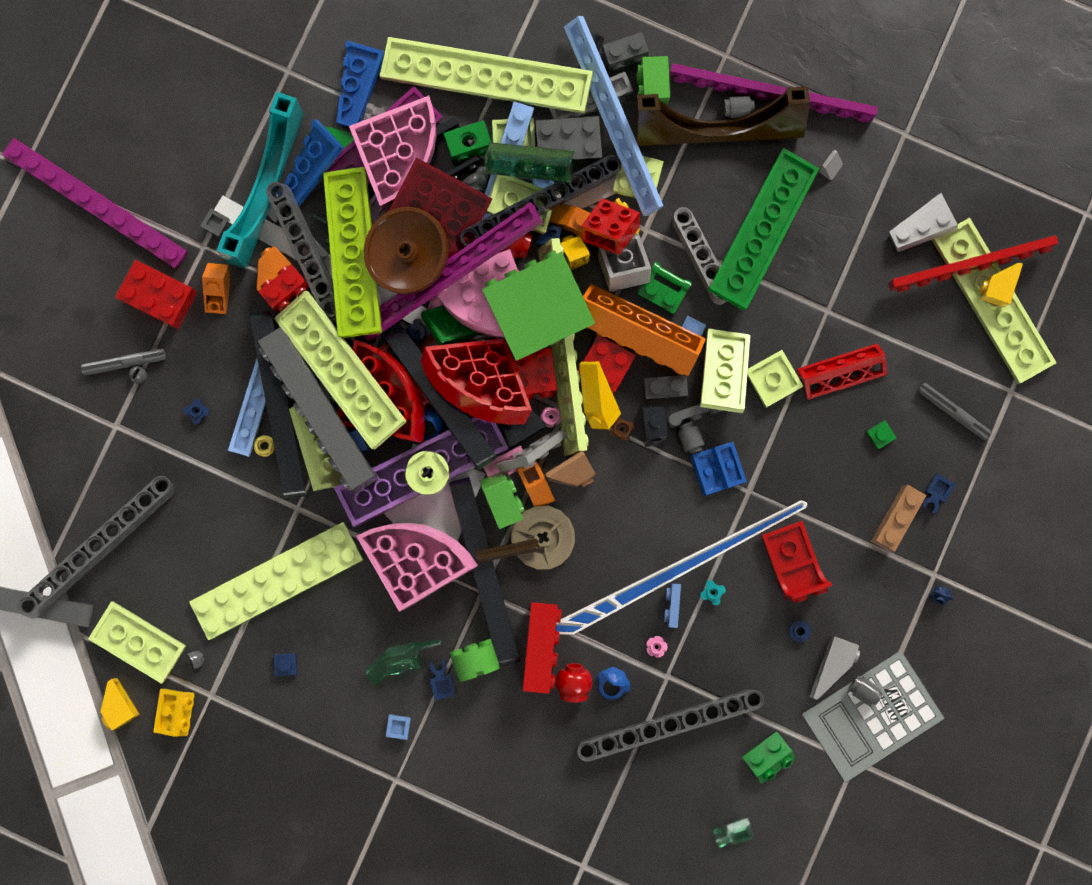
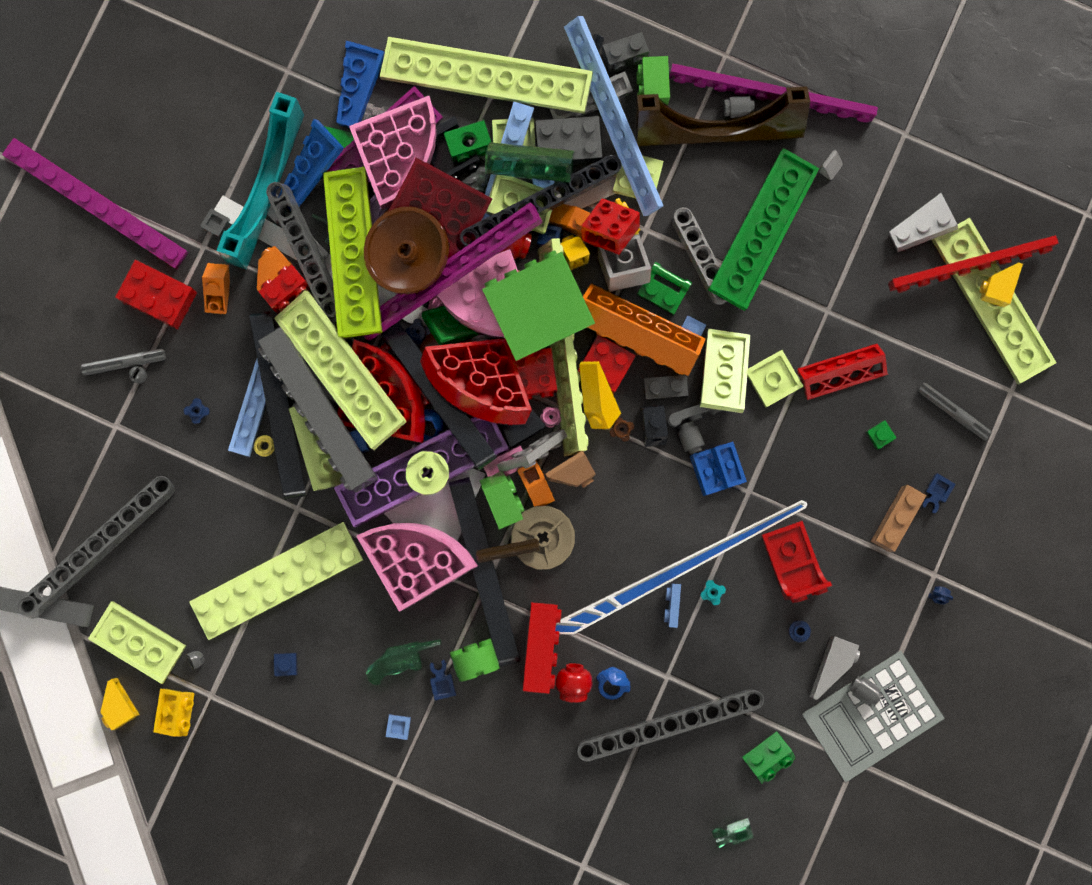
bright pink plate [646,636,667,658] -> none

